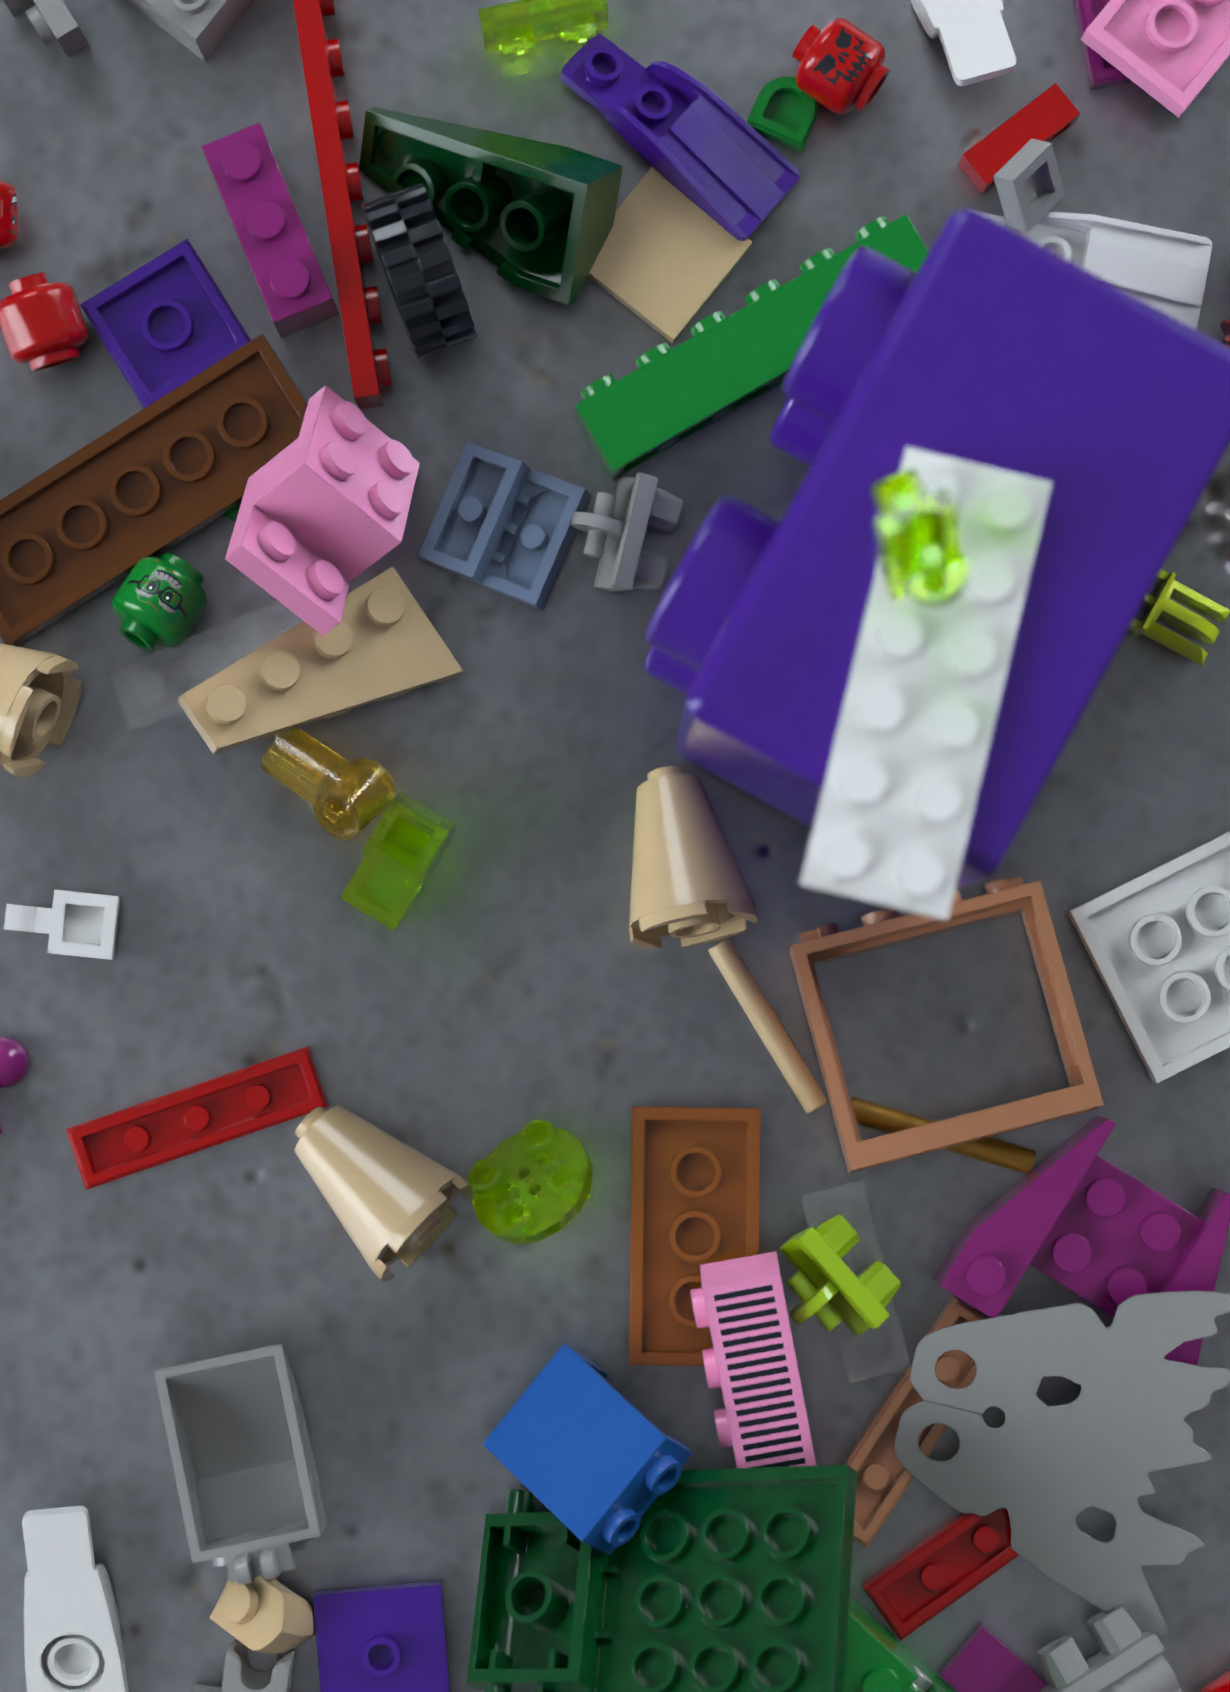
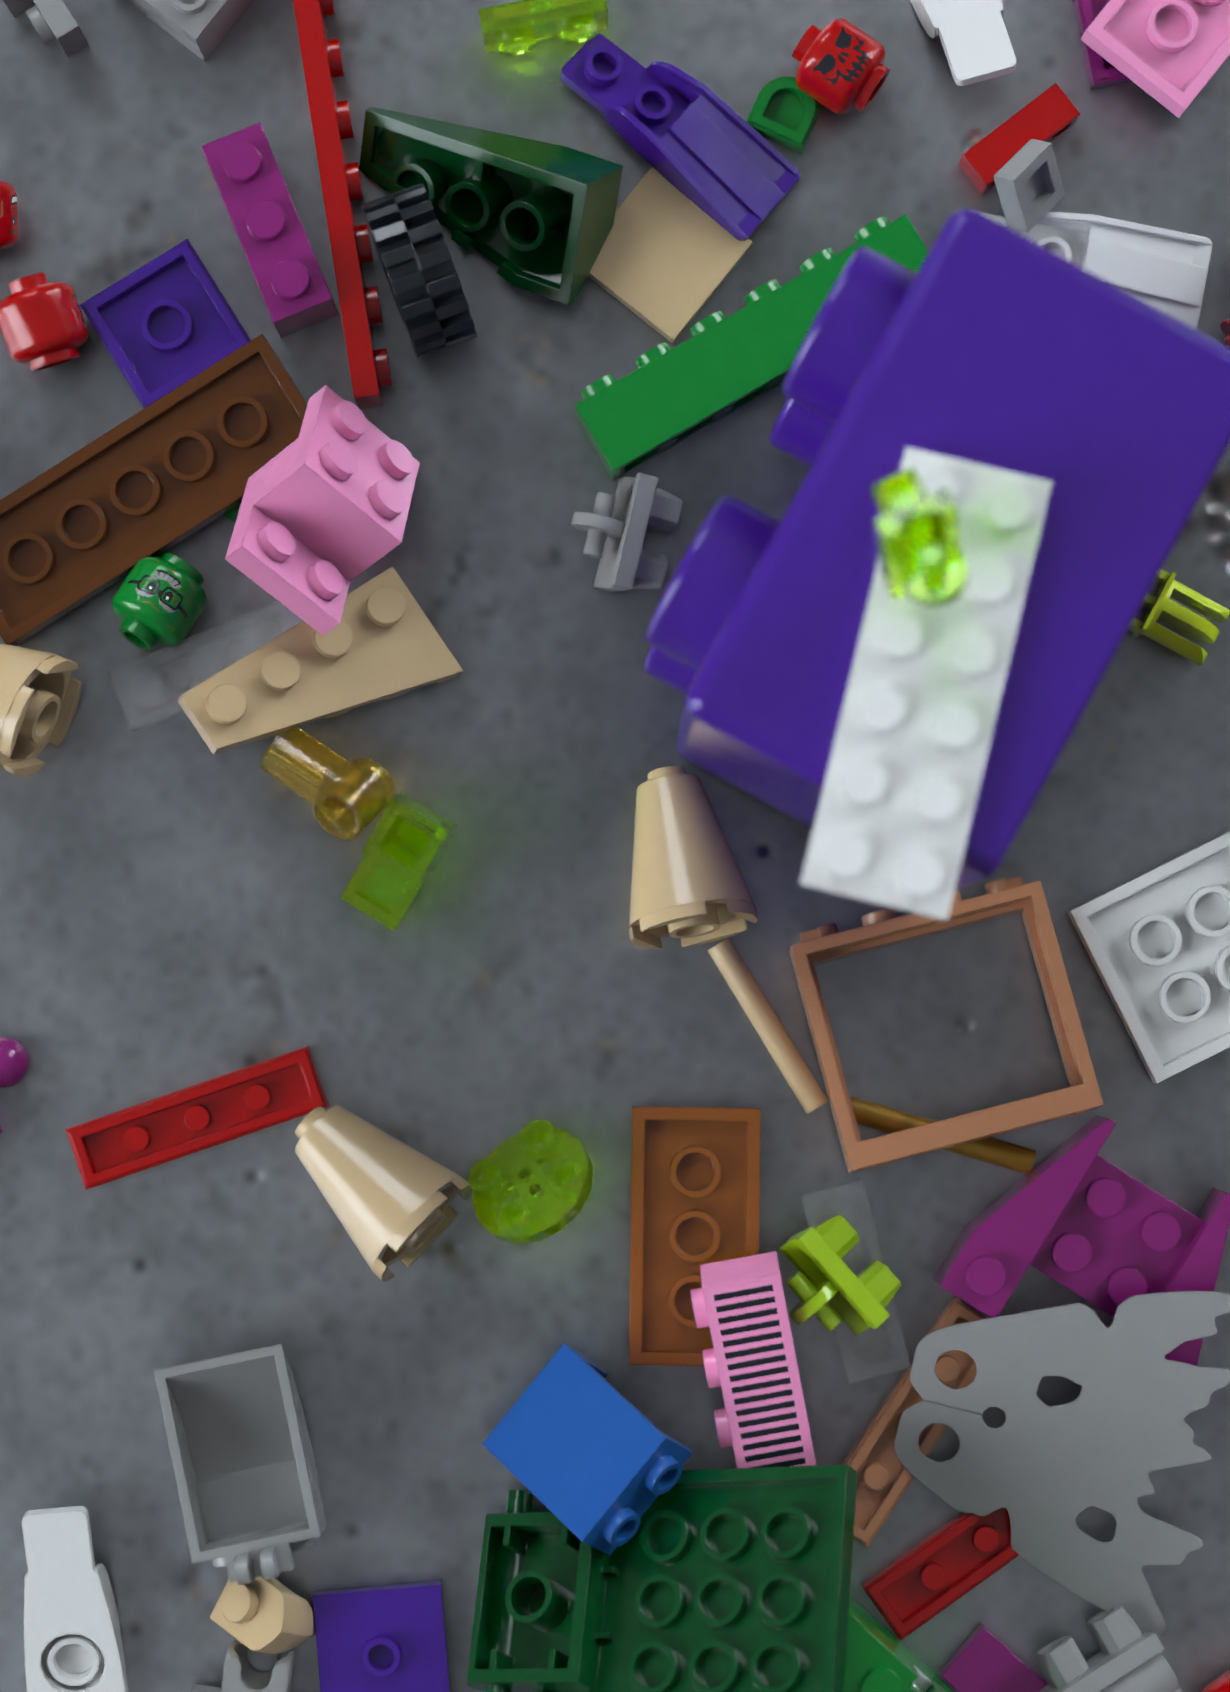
white plate [4,889,120,960] -> none
sand blue slope [417,441,592,611] -> none

